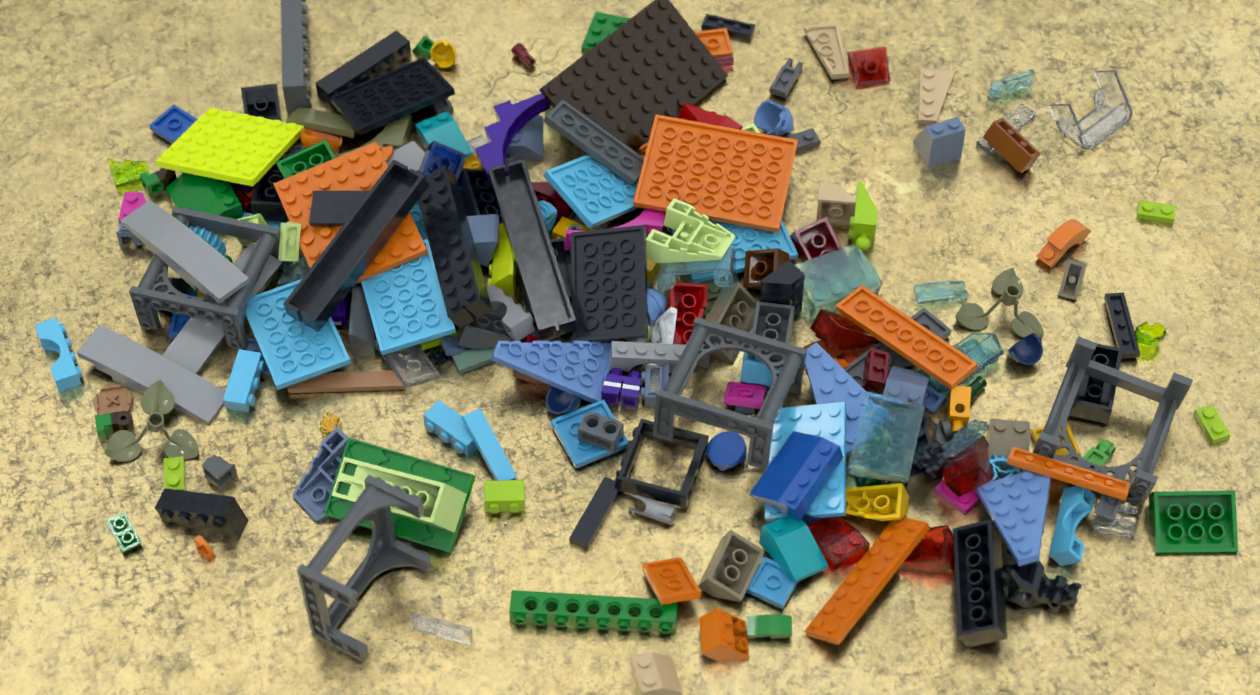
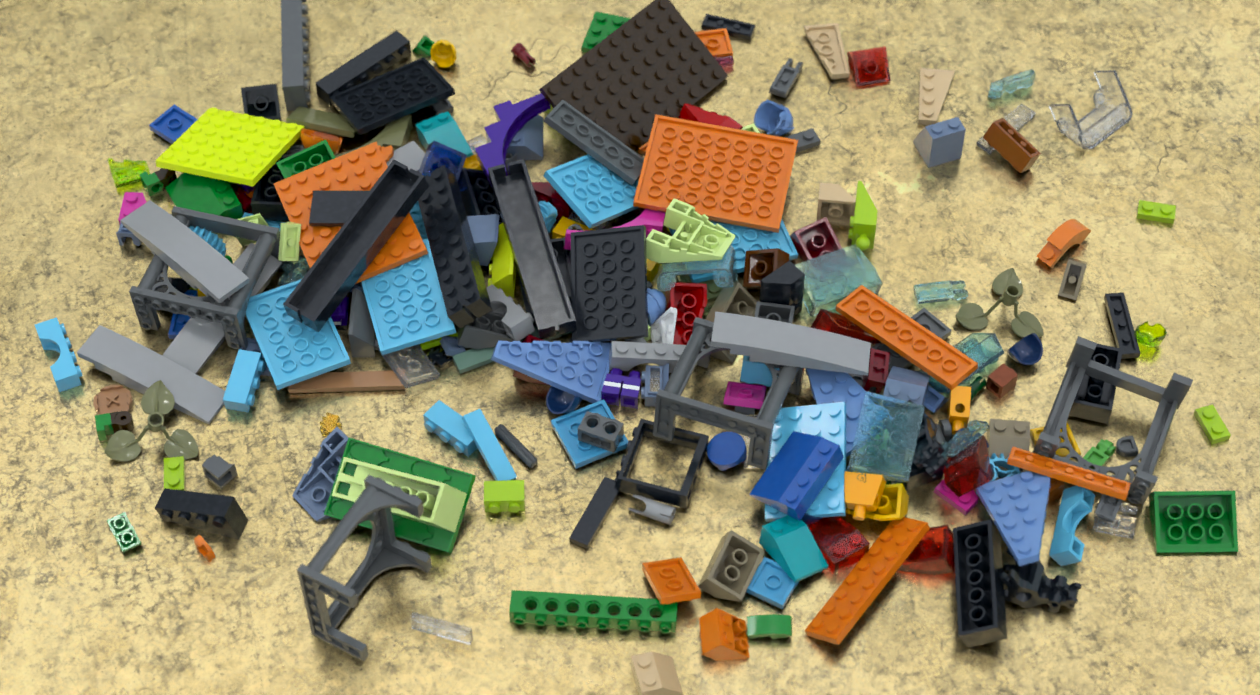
none -> dark grey axle [494,424,538,468]
none -> light grey slope [711,311,871,376]
none -> light orange torso [845,471,886,521]
none -> copper brick [986,363,1018,399]
none -> dark grey tile [1115,436,1139,457]

